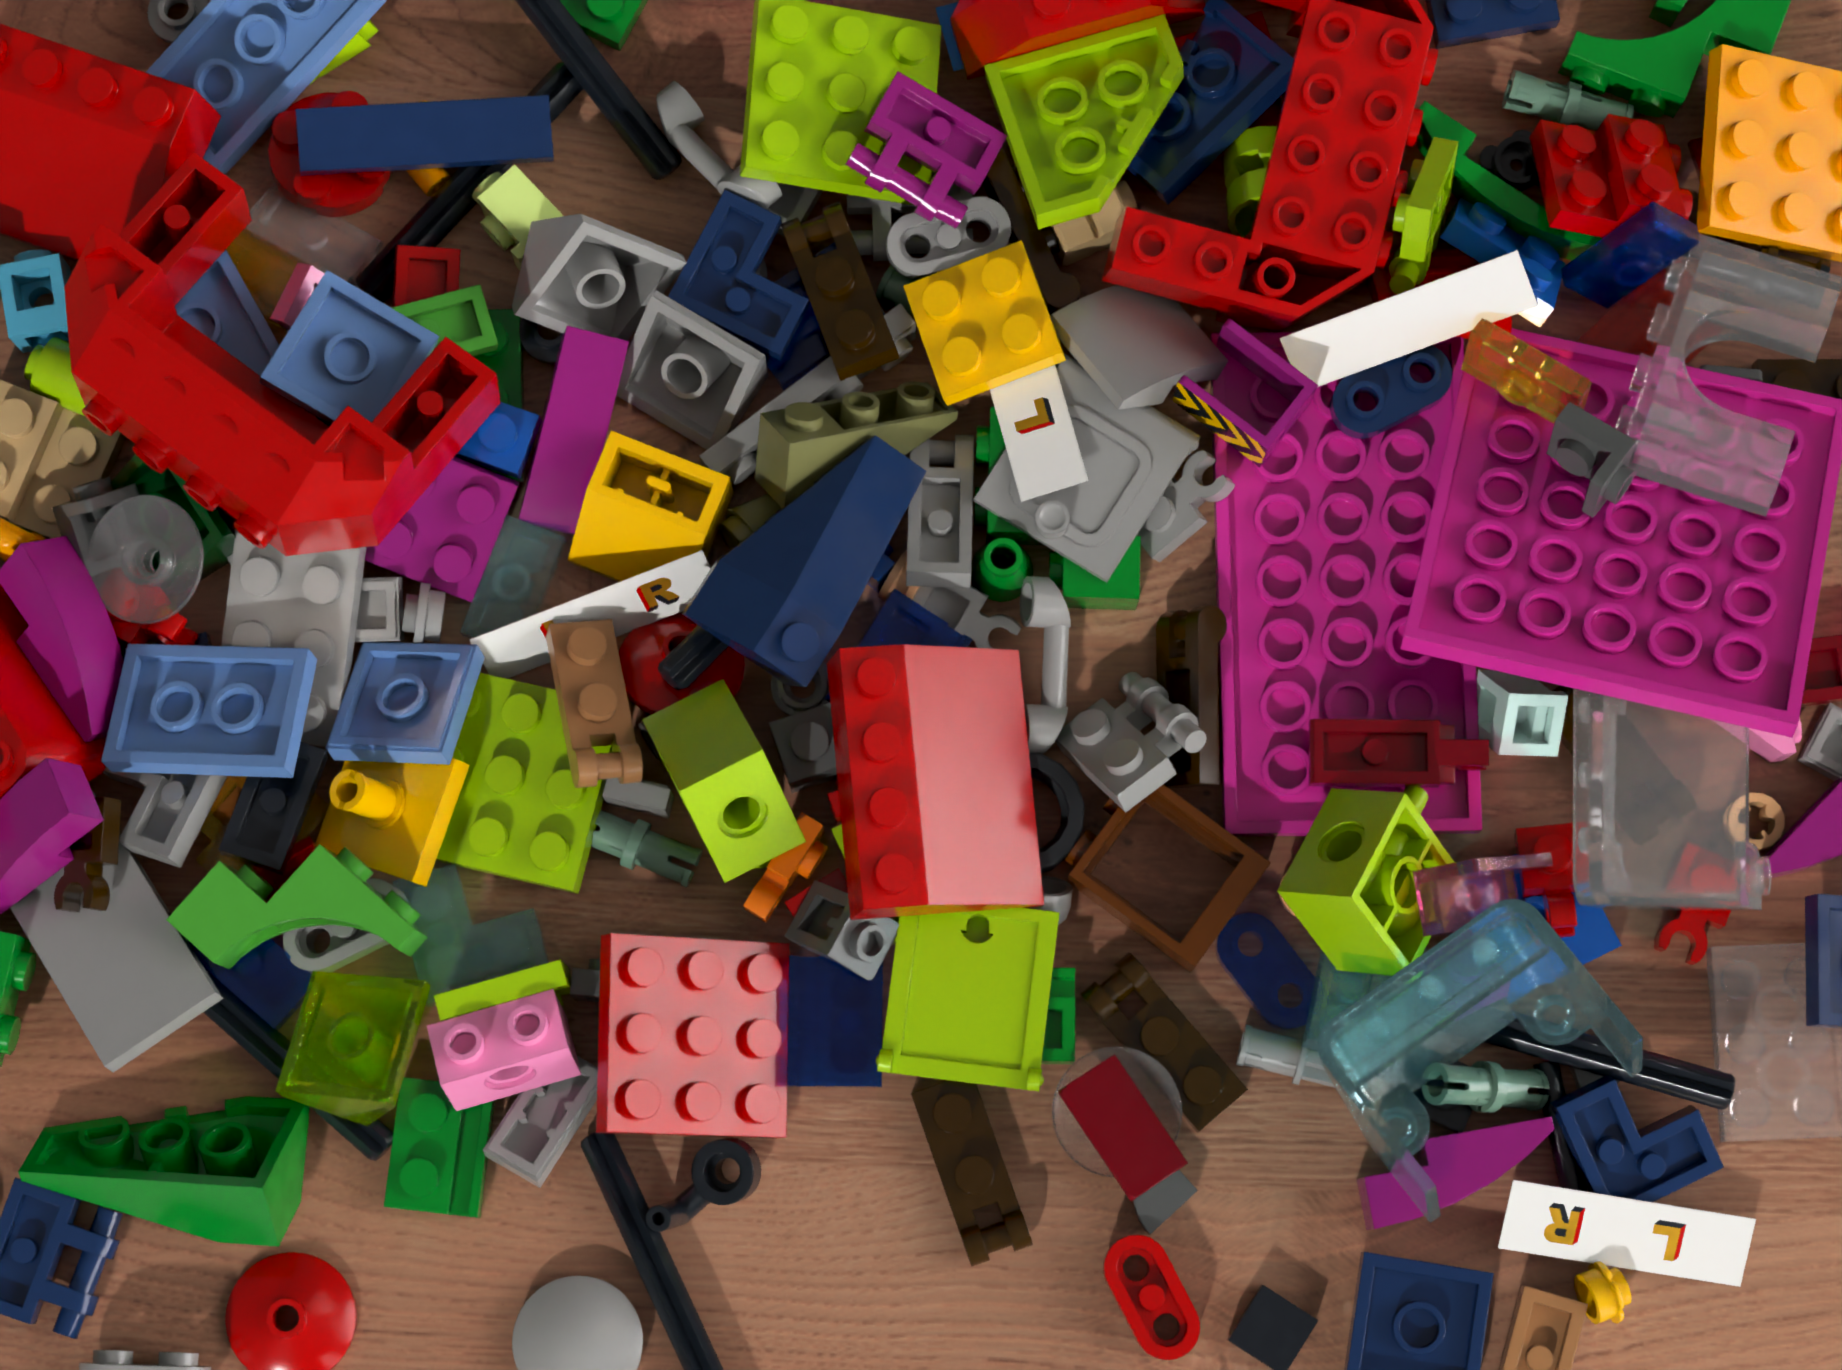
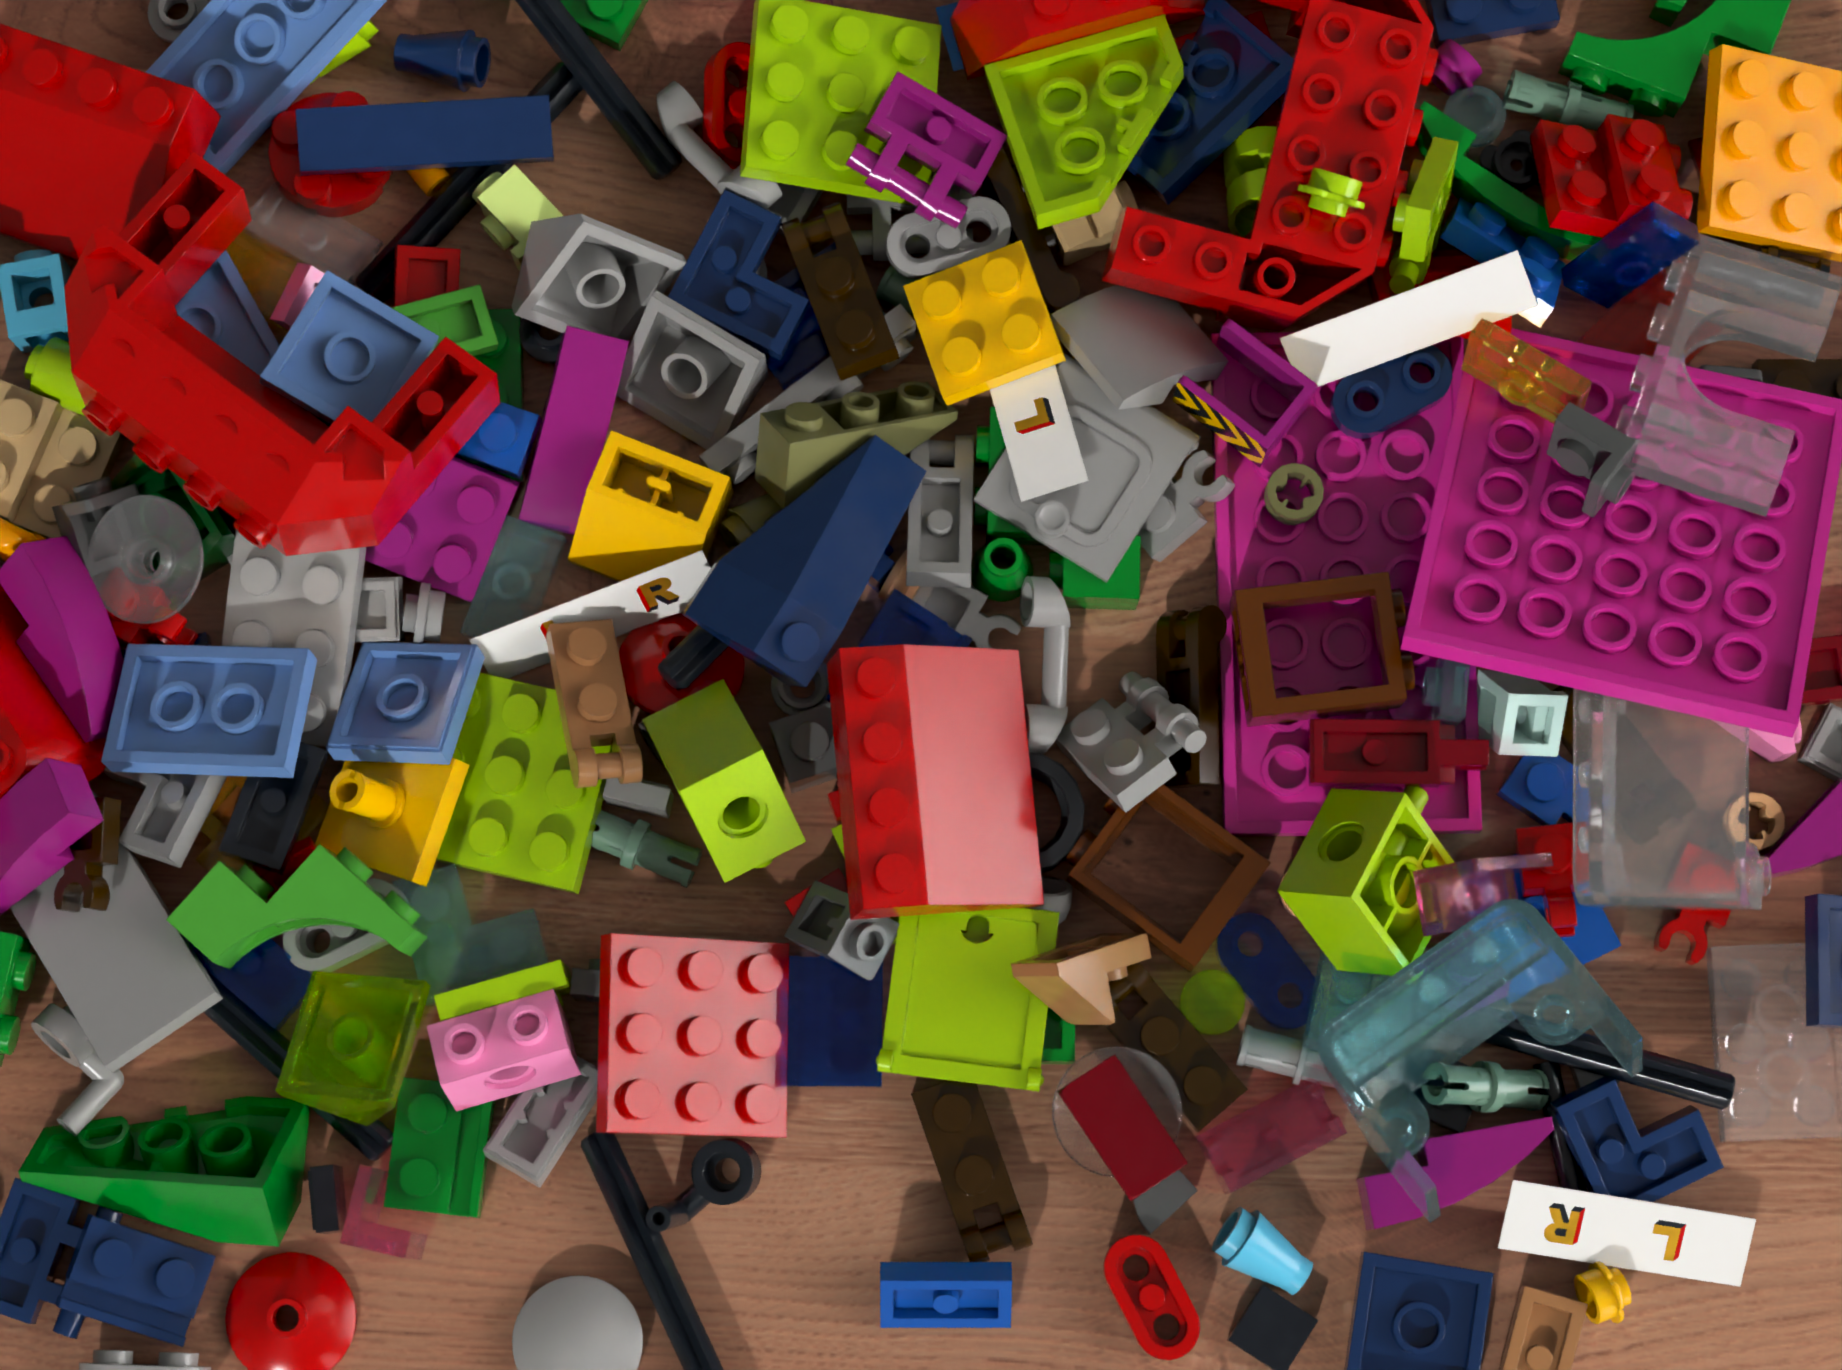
orange plate [743,812,828,923] -> none
none -> light grey plate [31,1003,124,1136]
none -> dark blue plate [55,1213,216,1347]
none -> black tile [308,1164,348,1234]
none -> clear pink panel [340,1164,428,1260]
none -> dark blue cone [394,30,491,92]
none -> red plate [703,42,751,169]
none -> blue plate [880,1262,1012,1328]
none -> medium nougat slope [1011,932,1152,1025]
none -> clear neon green tile [1179,970,1245,1036]
none -> clear pink hinge [1195,1080,1347,1195]
none -> medium azure cone [1212,1207,1313,1295]
none -> reddish brown window [1230,571,1415,727]
none -> olive bush [1264,463,1324,526]
none -> lime plate [1297,167,1365,218]
none -> clear light blue plate [1422,658,1470,727]
none -> magenta plate [1431,39,1483,96]
none -> clear light blue plate [1443,85,1506,148]
none -> blue plate [1496,755,1619,846]

